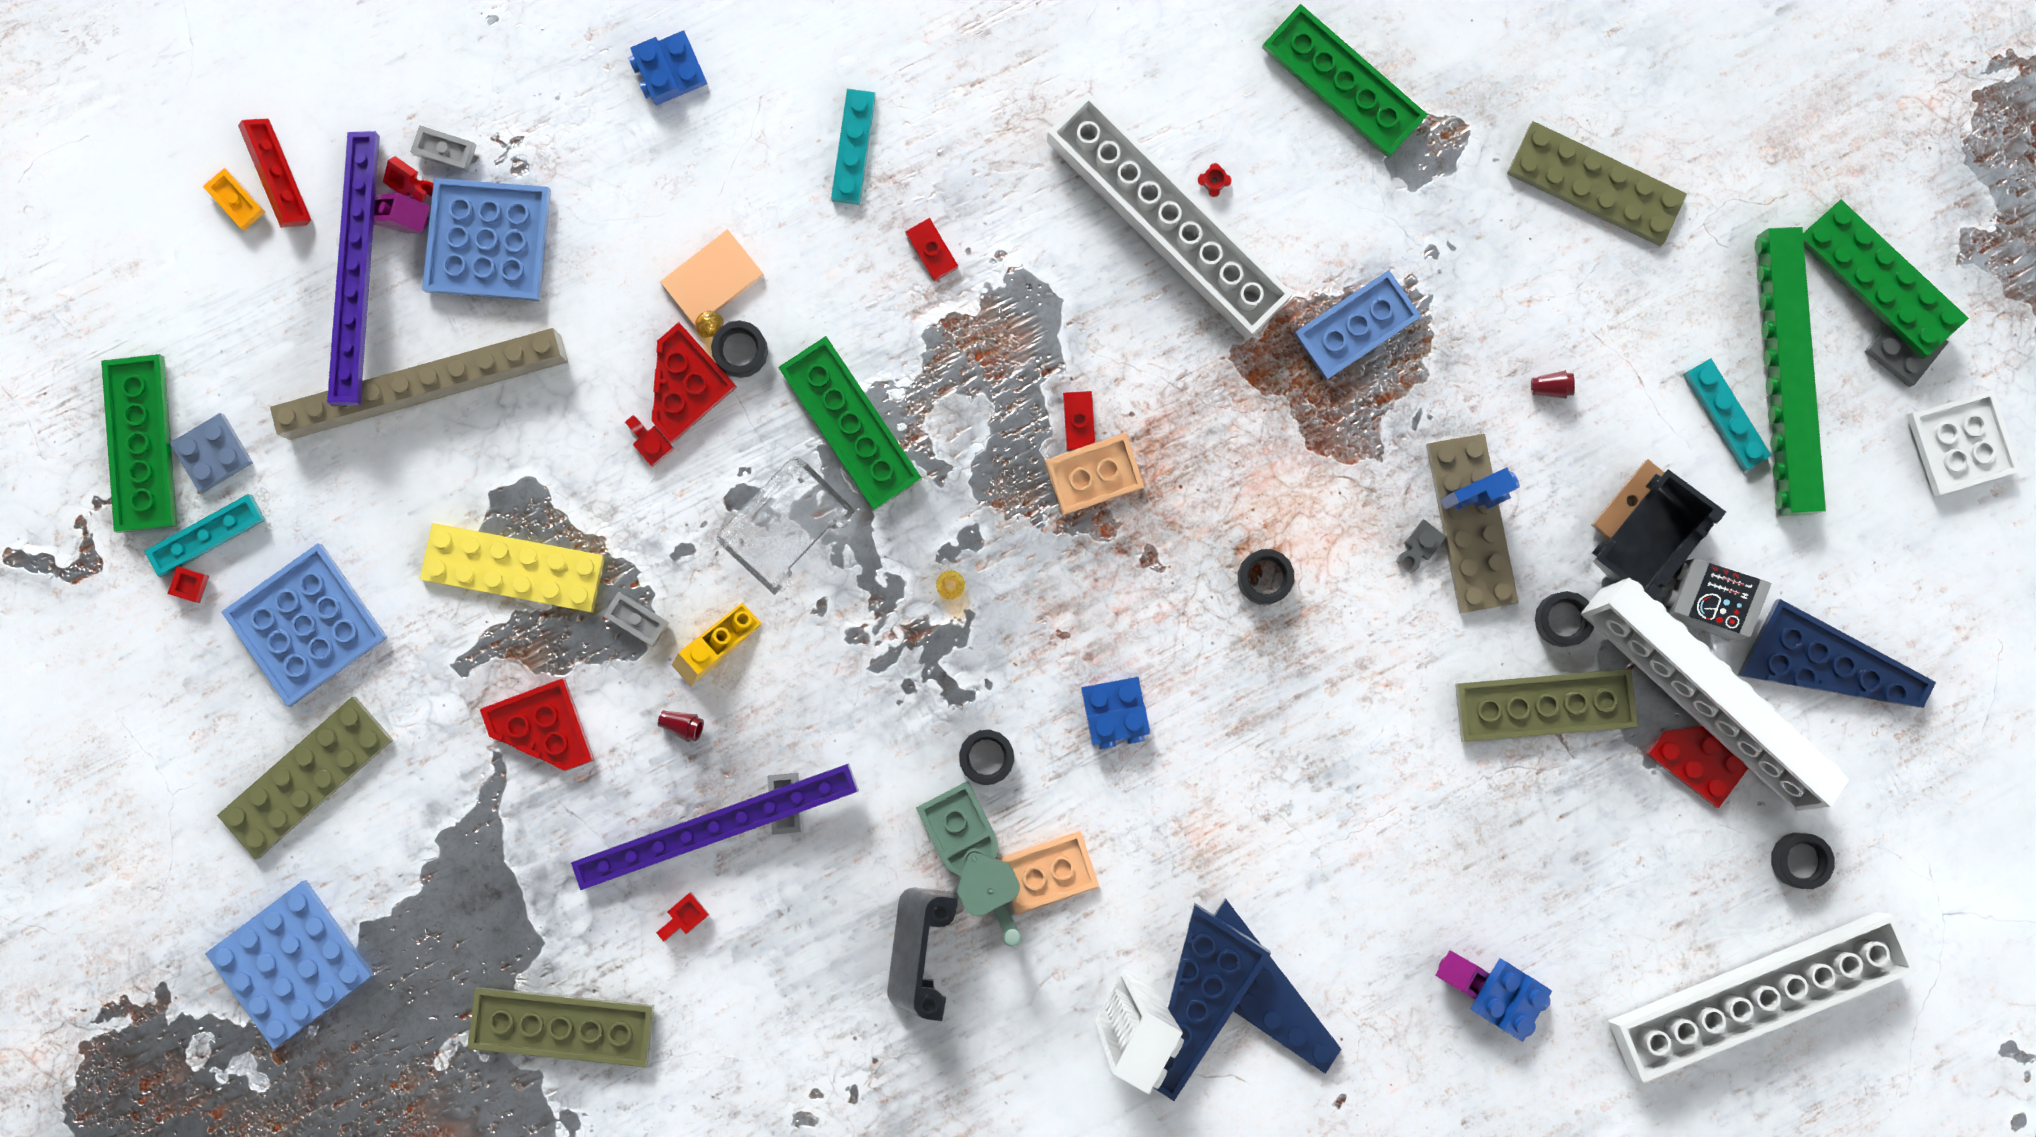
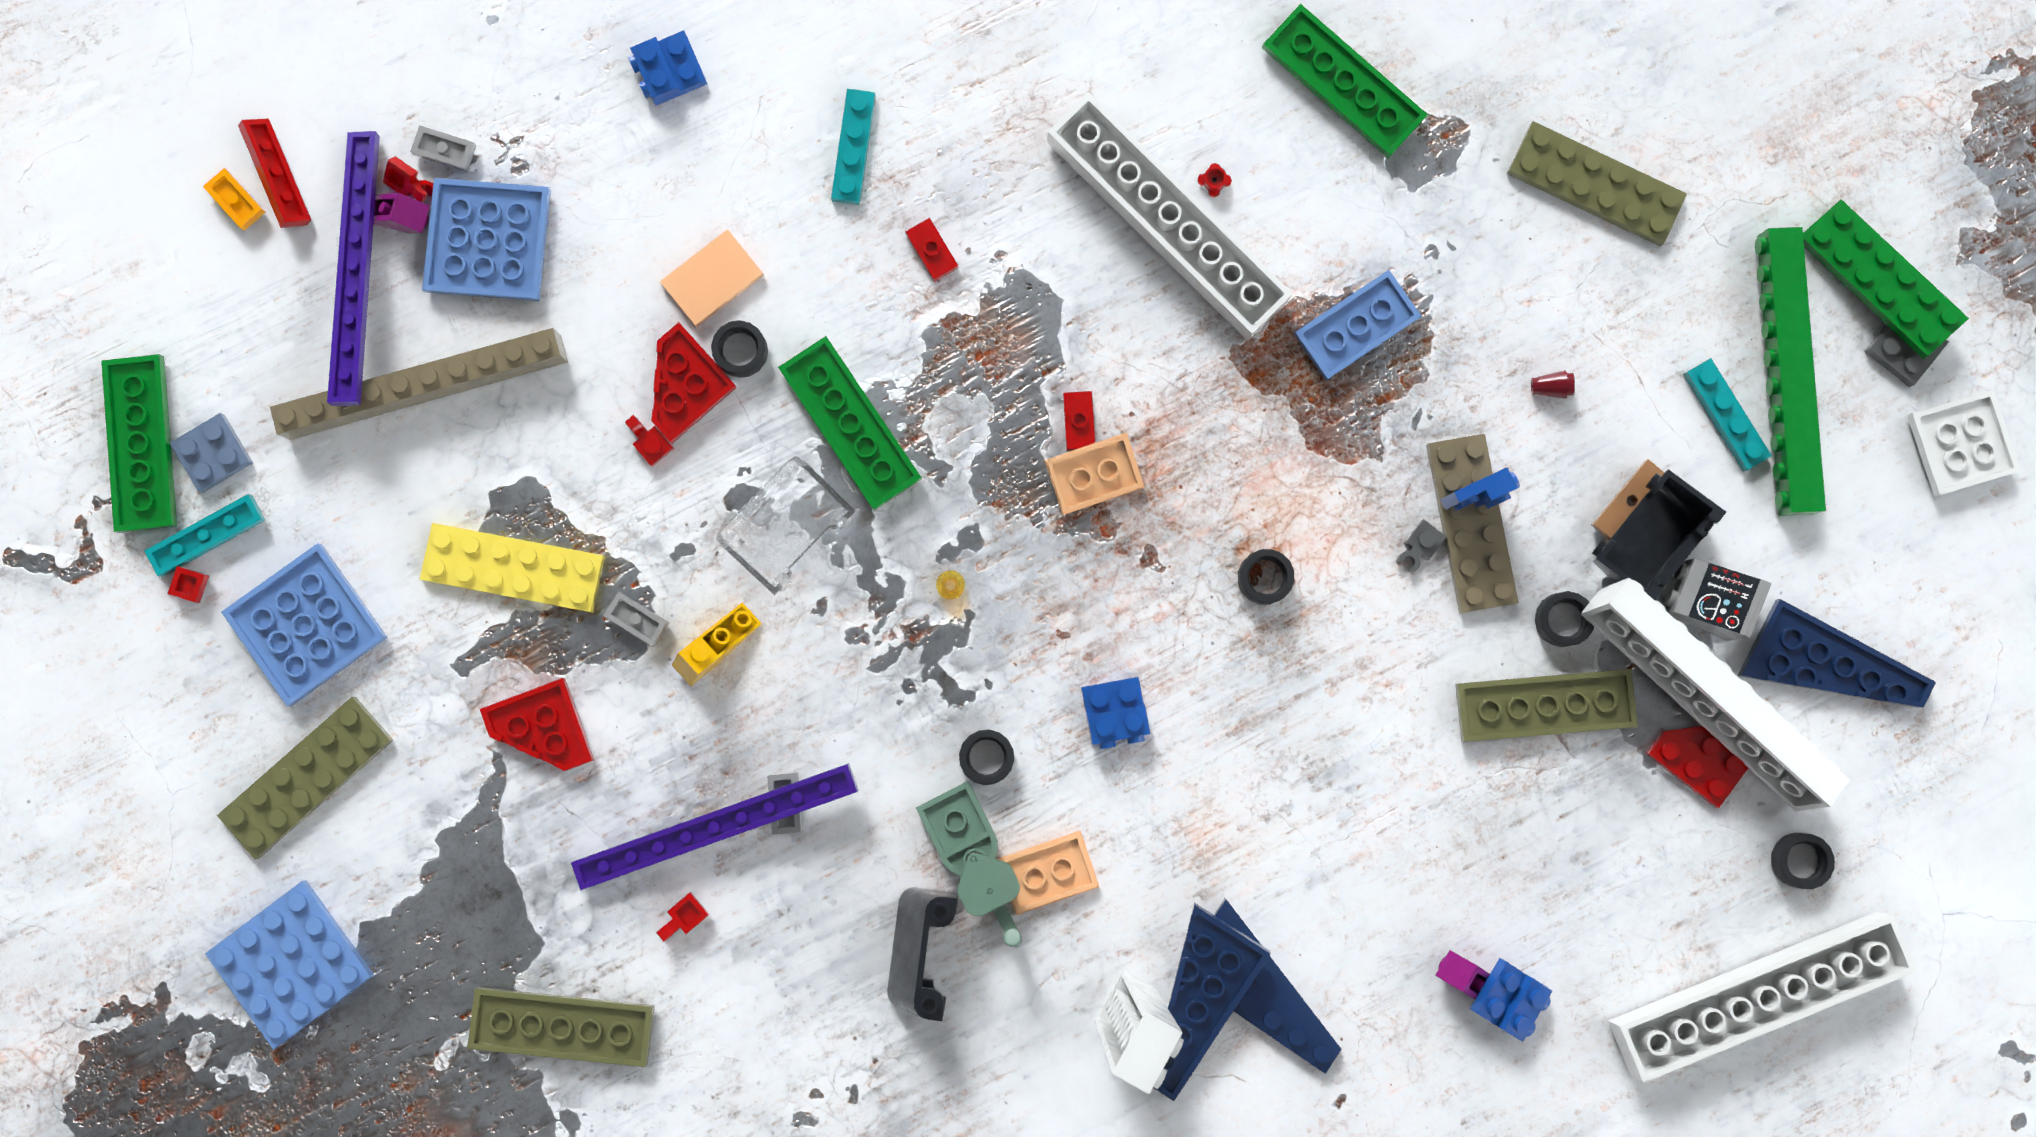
dark red cone [657,710,704,742] -> none
clear yellow plate [695,310,724,338] -> none

